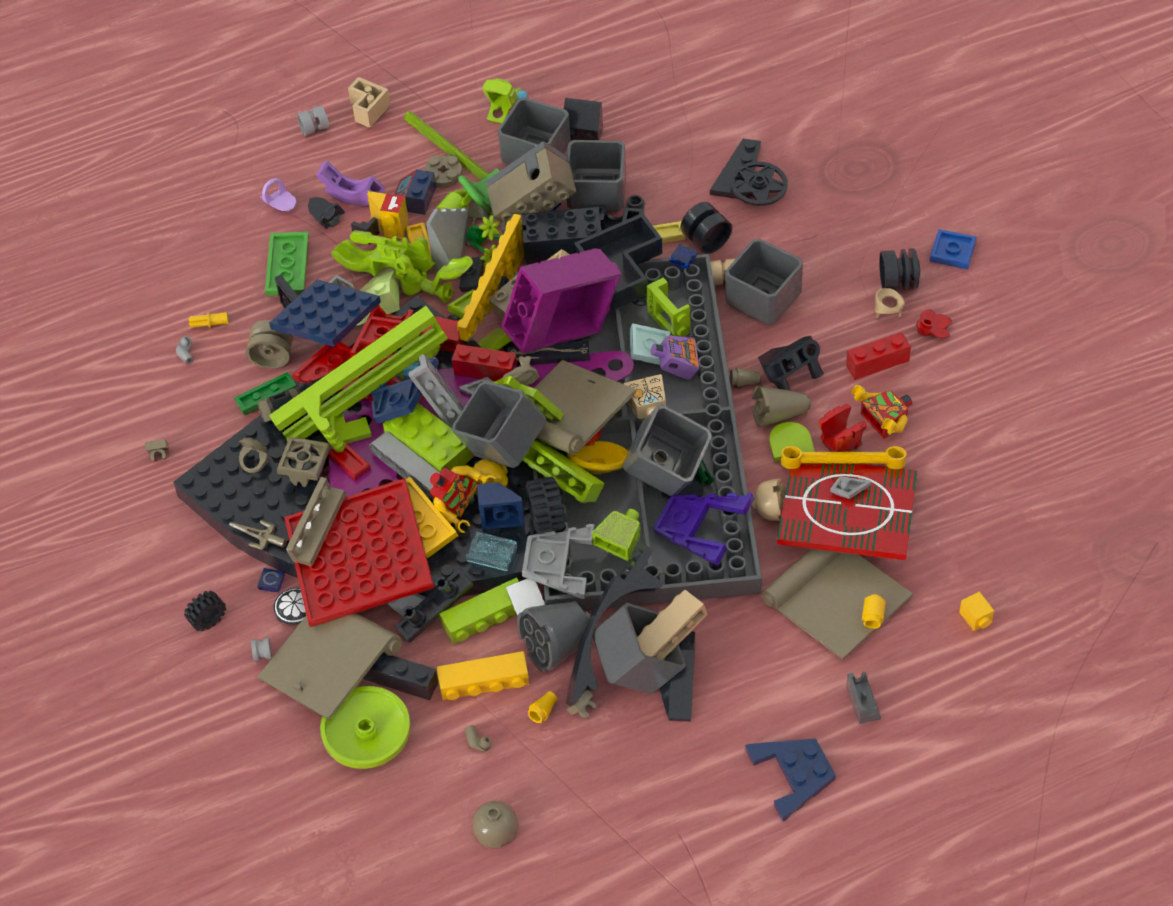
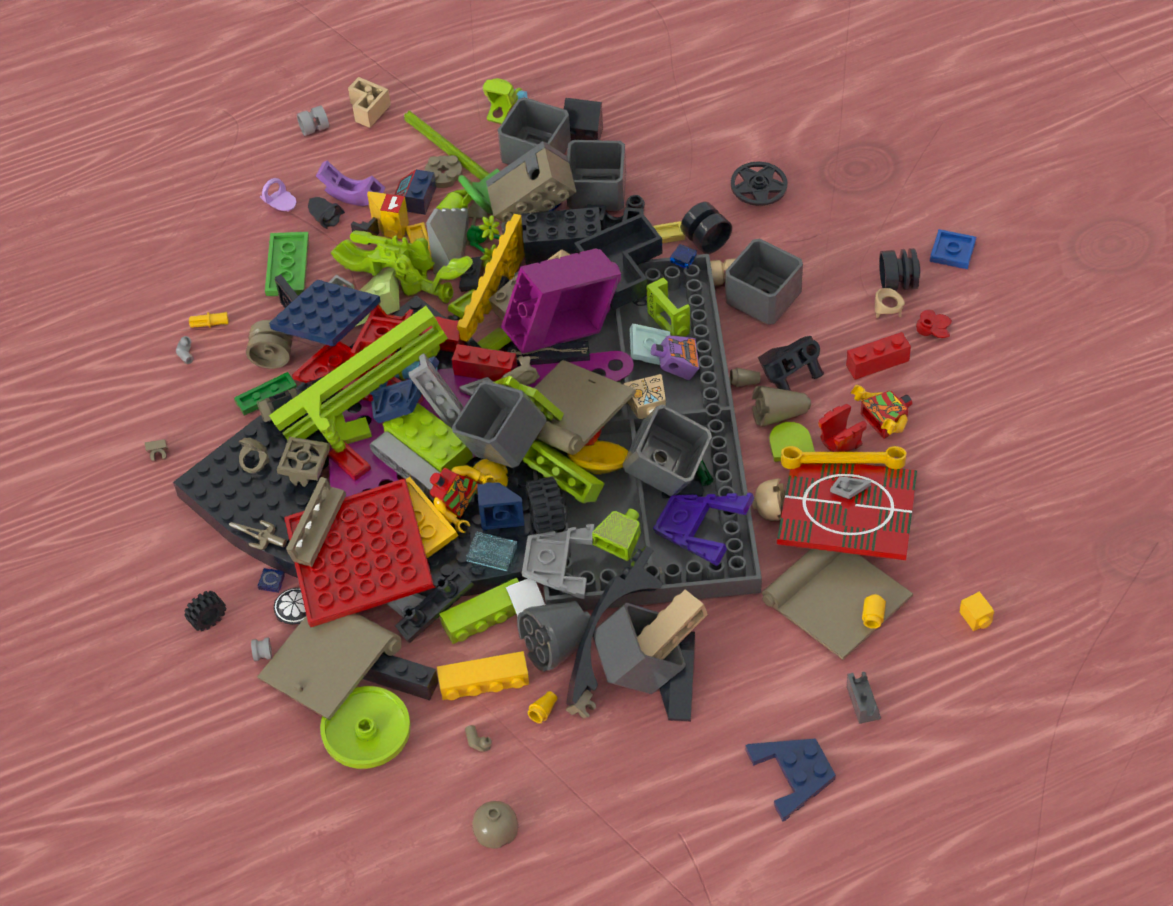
black wing [710,139,761,199] -> none

